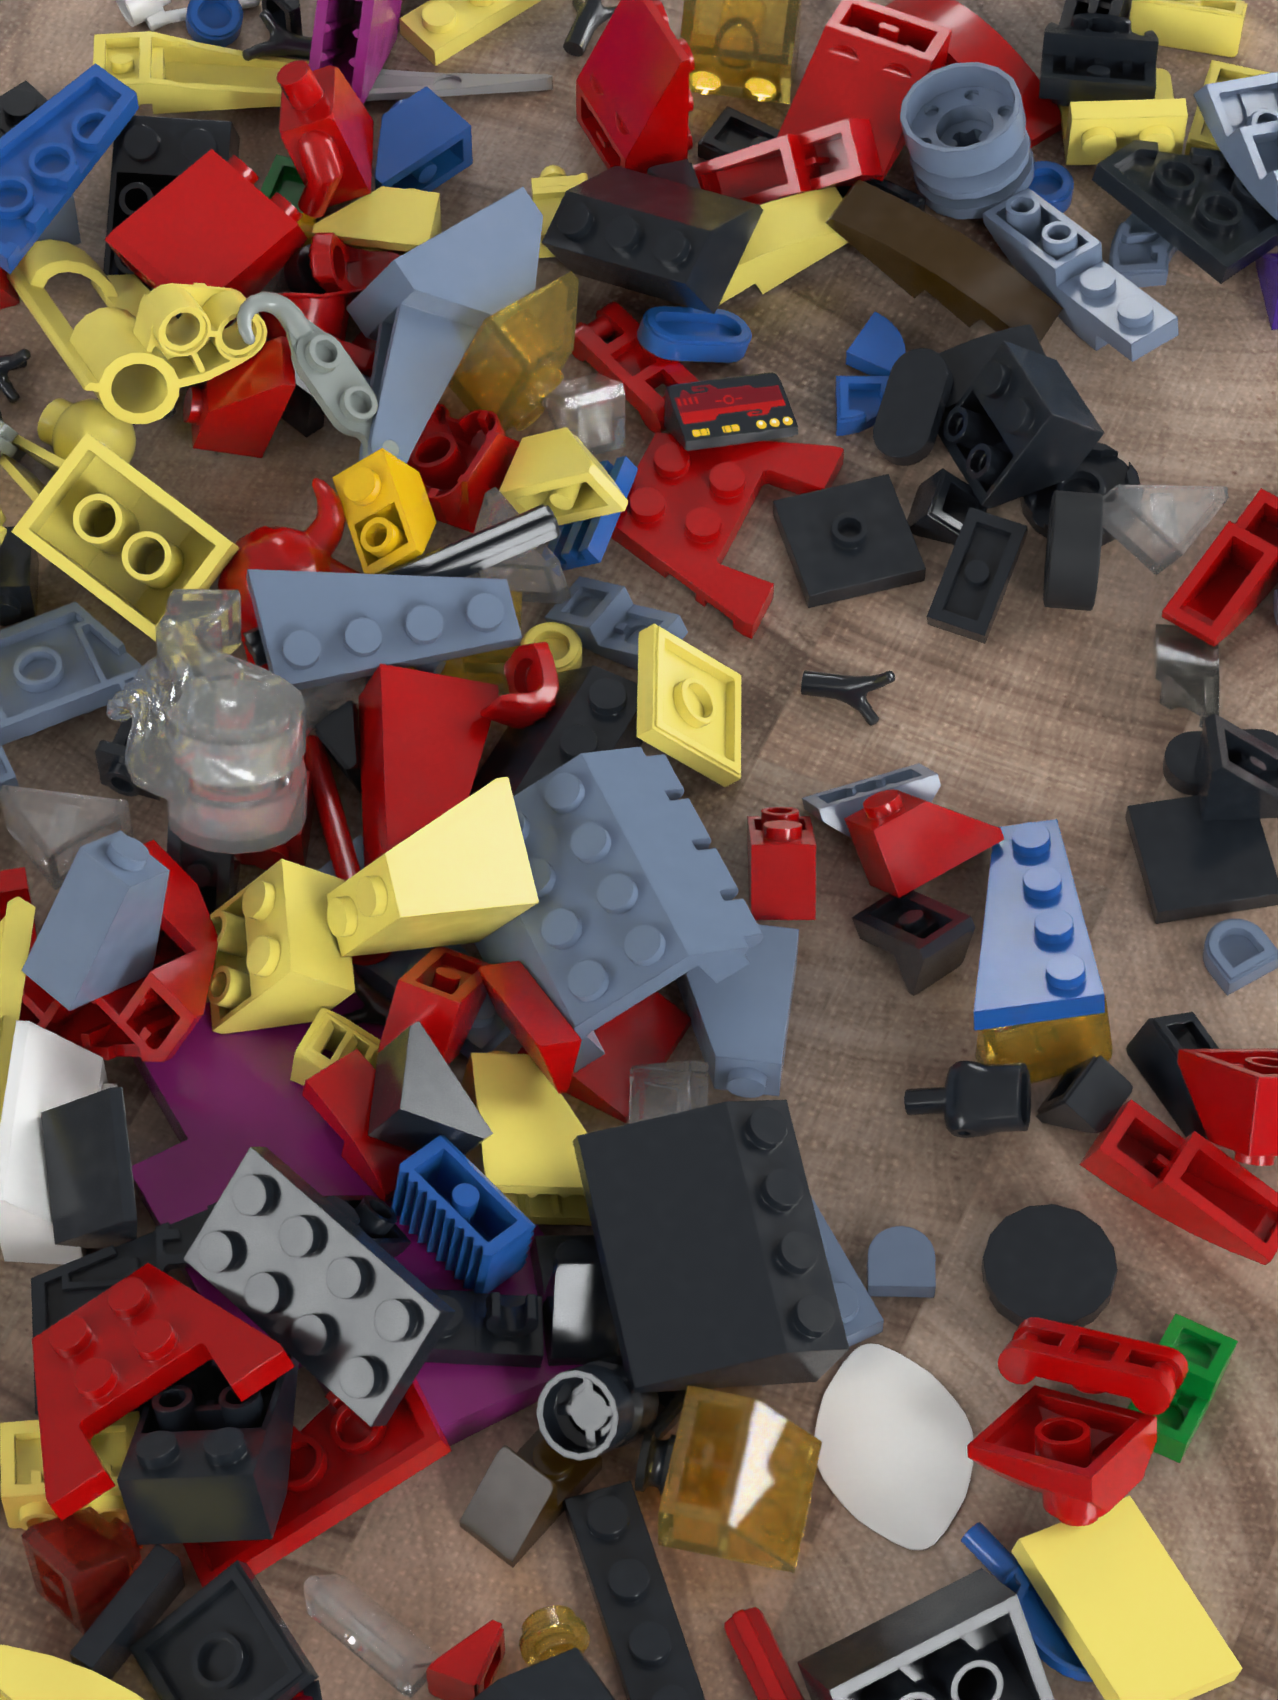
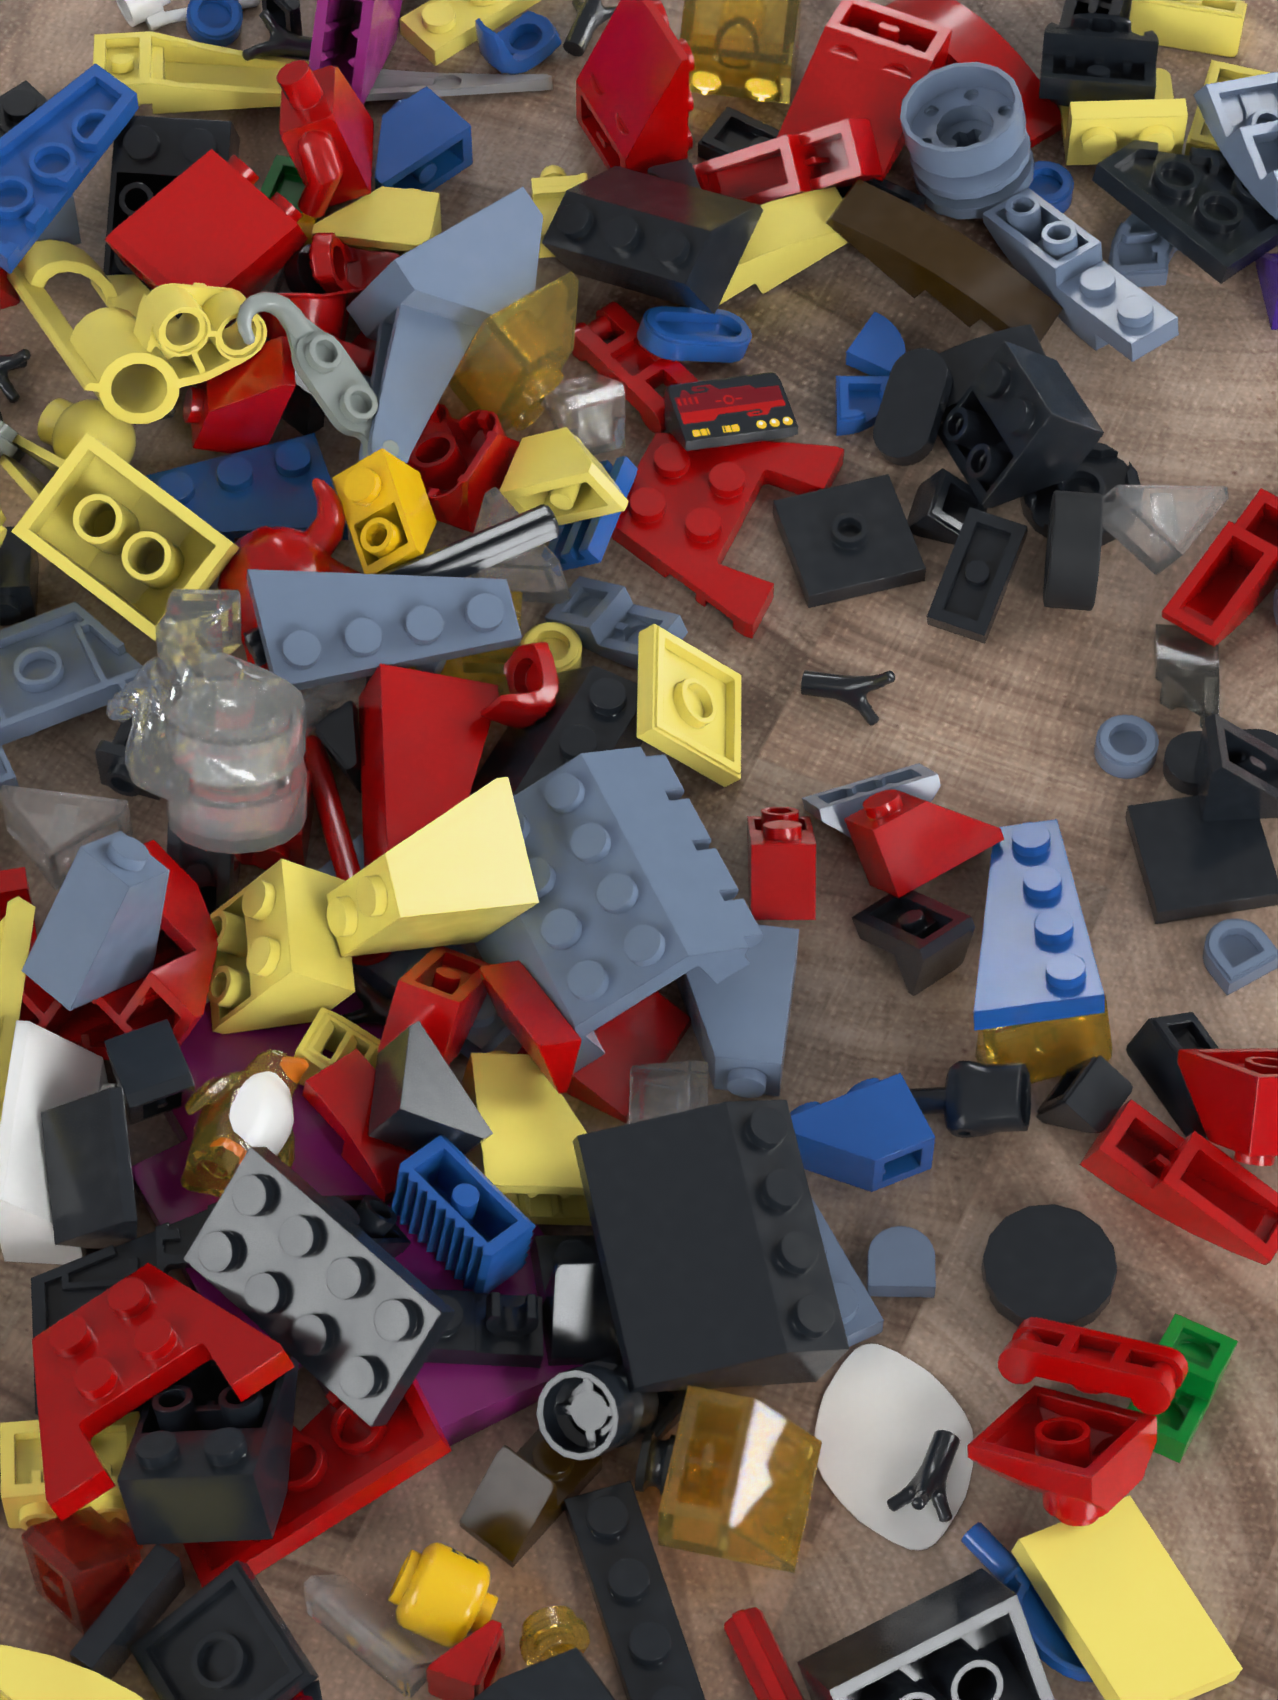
none -> black slope [104,1019,195,1125]
none -> blue wing [145,433,349,544]
none -> animal [180,1049,309,1197]
none -> yellow head [388,1542,498,1648]
none -> blue hair [475,10,562,75]
none -> blue slope [790,1073,935,1192]
none -> black bar [887,1430,960,1522]
none -> sand blue tile [1094,715,1159,779]

